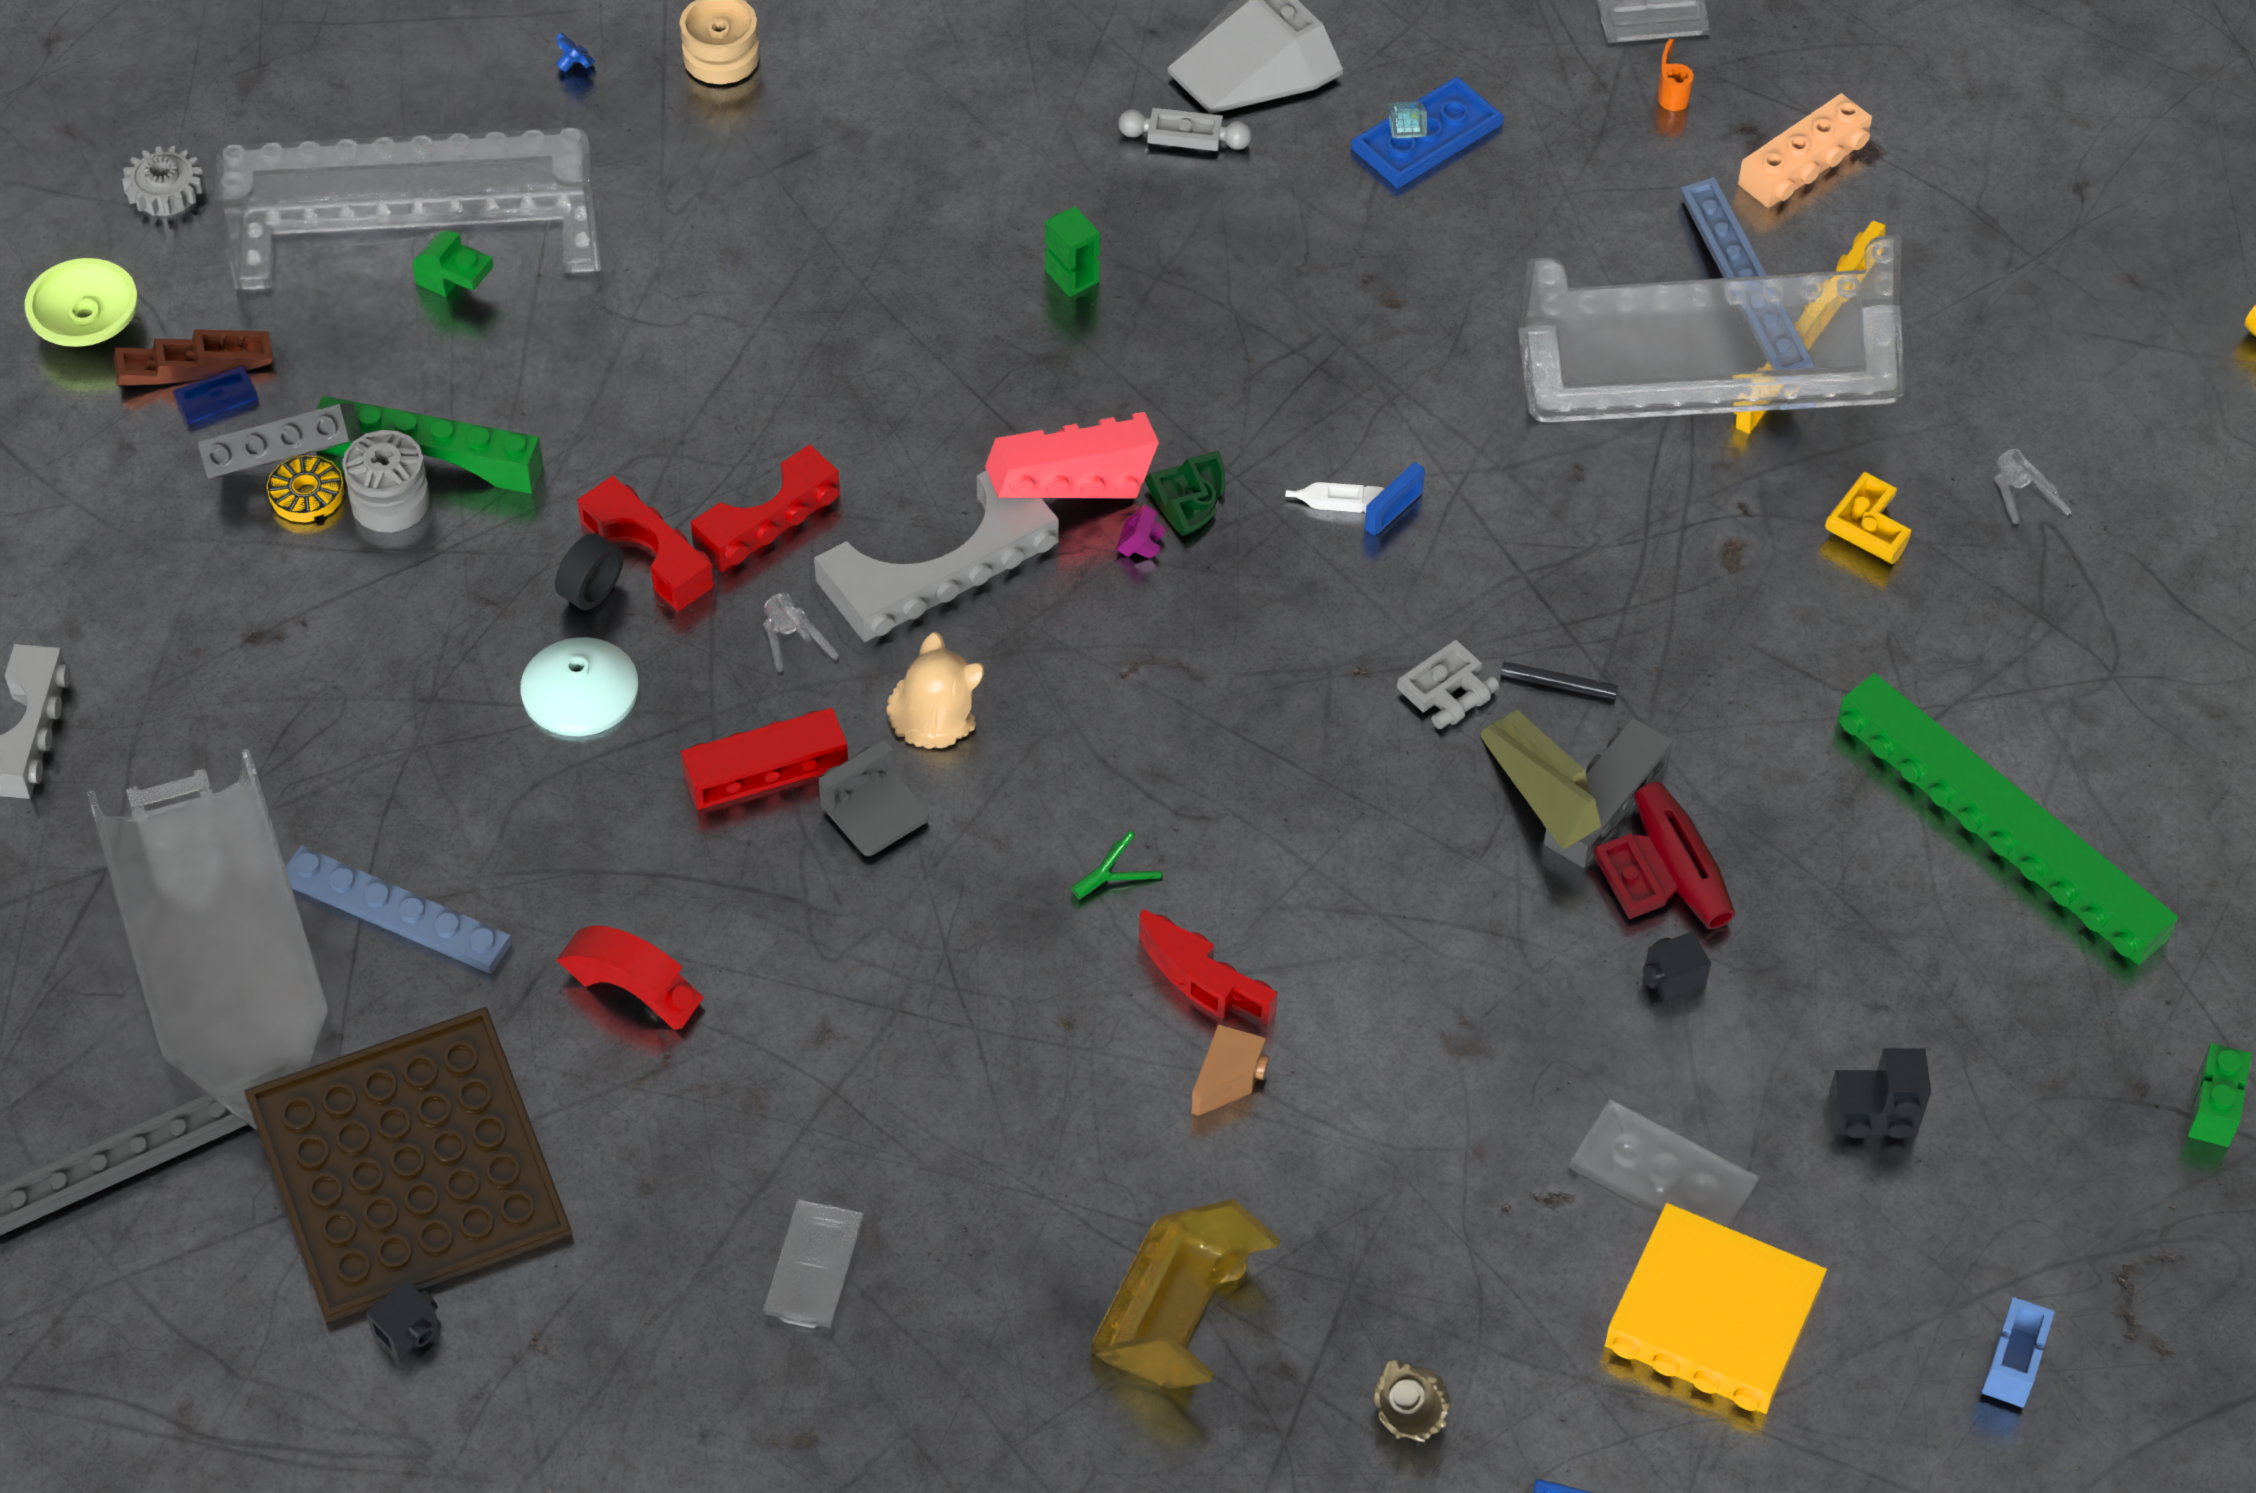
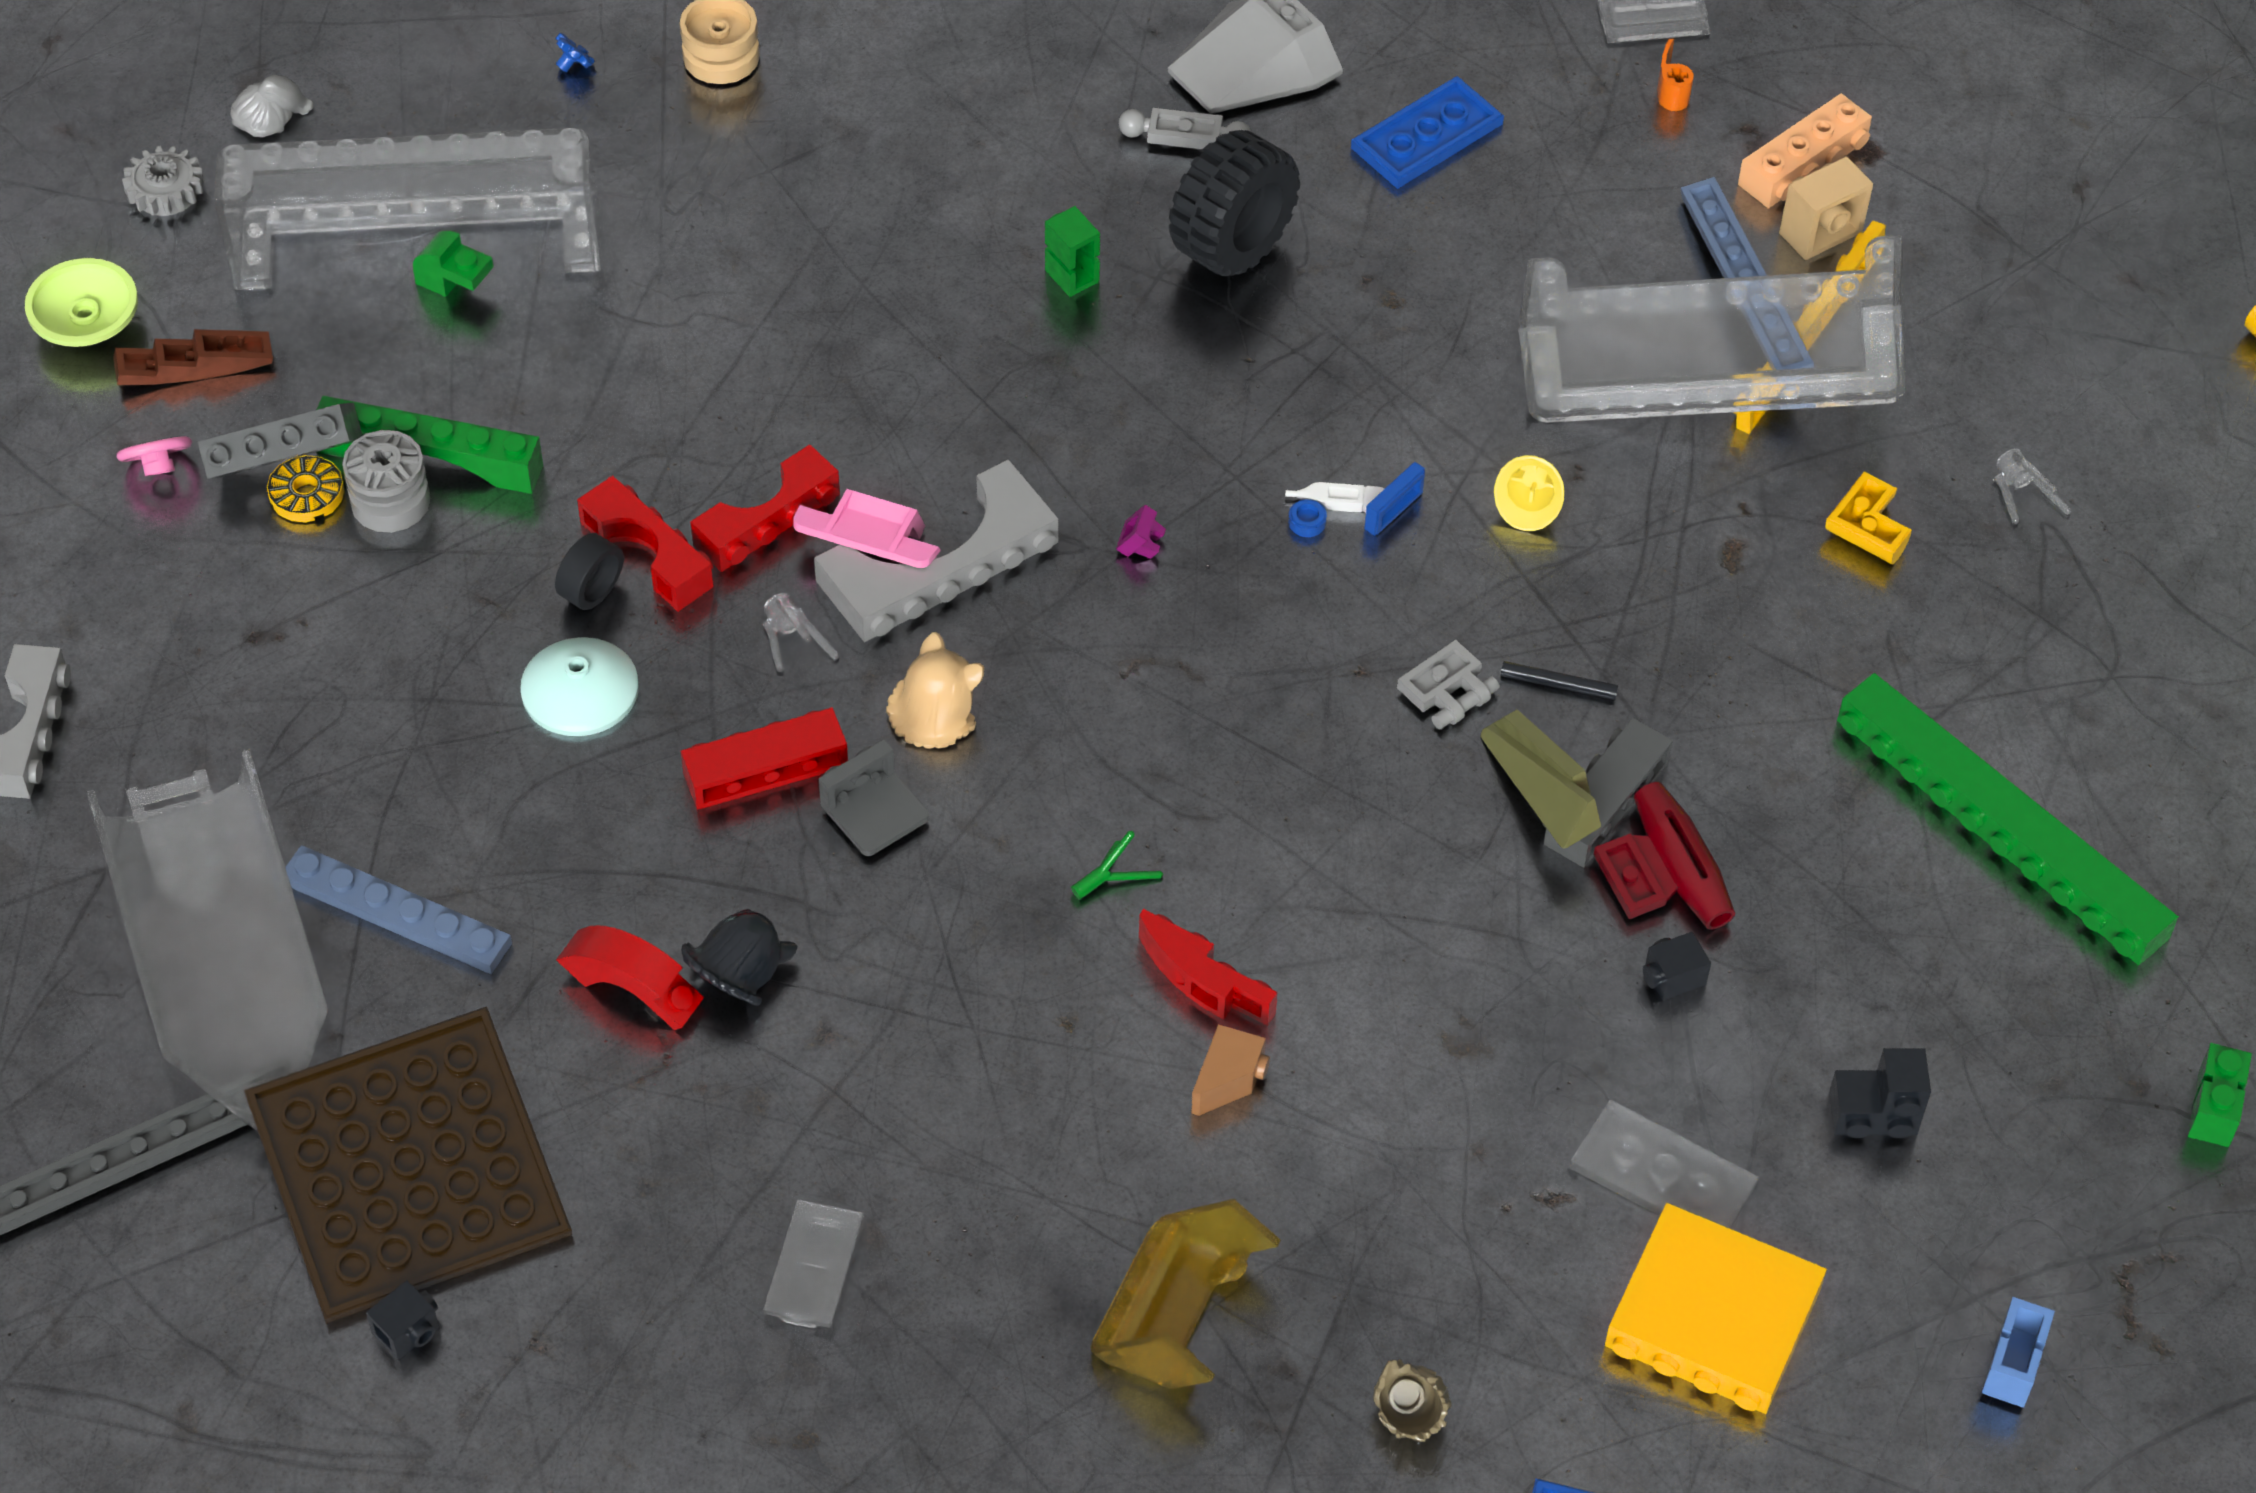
clear blue tile [173,366,258,425] -> none
coral wedge [985,412,1159,498] -> none
dark green brick [1145,451,1225,536] -> none
clear light blue slope [1387,101,1427,138] -> none
none -> bright pink piece [116,436,192,476]
none -> light grey hair [230,74,314,138]
none -> black hair [681,909,798,1006]
none -> bright pink plate [793,489,941,568]
none -> black tyre [1169,130,1300,276]
none -> blue tile [1288,499,1327,537]
none -> light yellow hat [1494,455,1565,531]
none -> tan brick [1779,156,1873,261]

